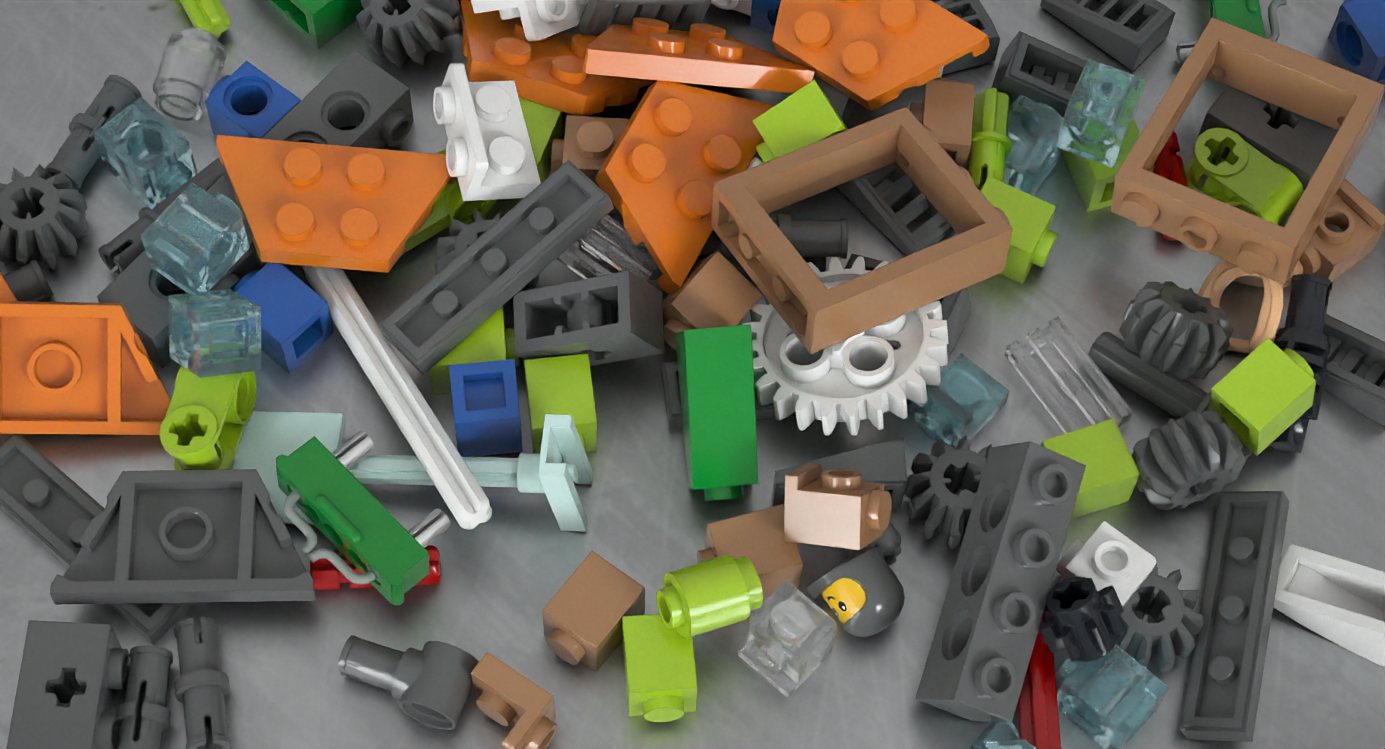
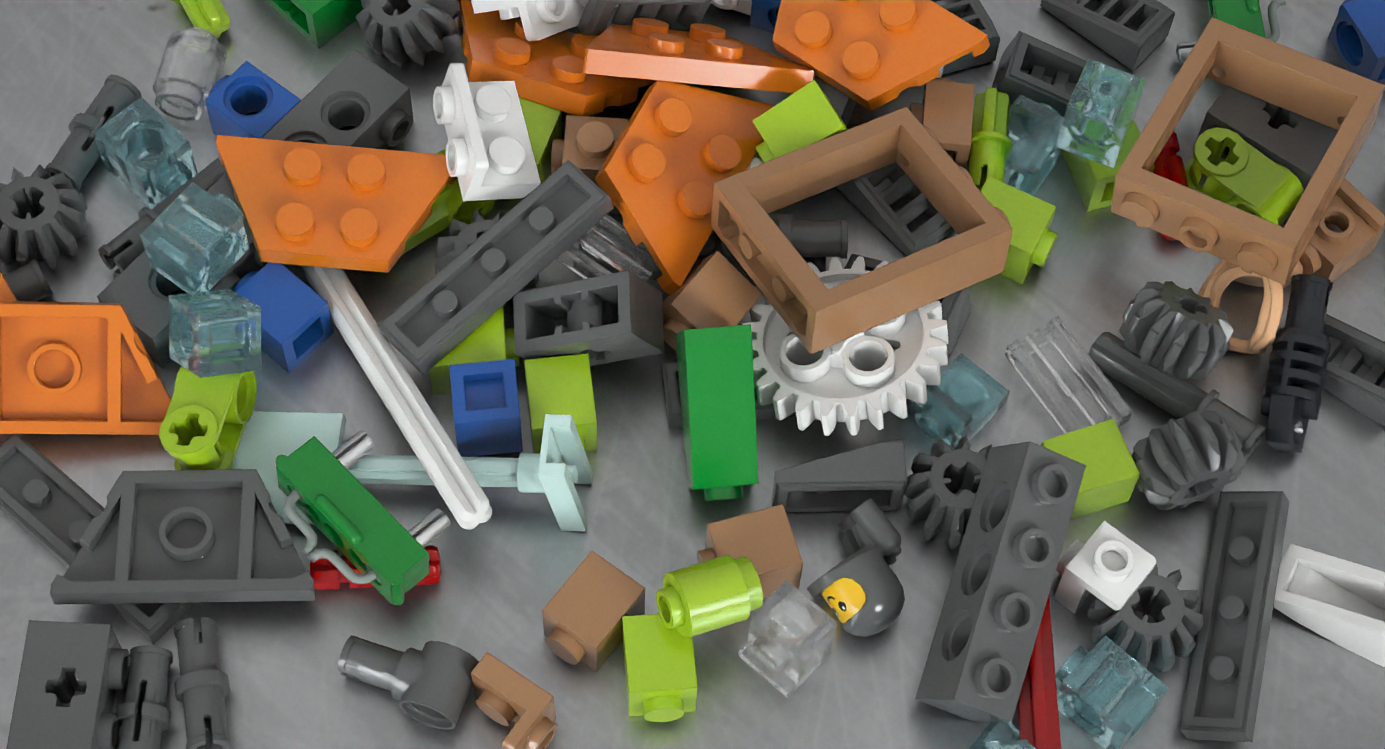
brick [784,463,892,550] -> none
black gear [1039,577,1126,662] -> none
lime brick [1210,338,1316,456] -> none

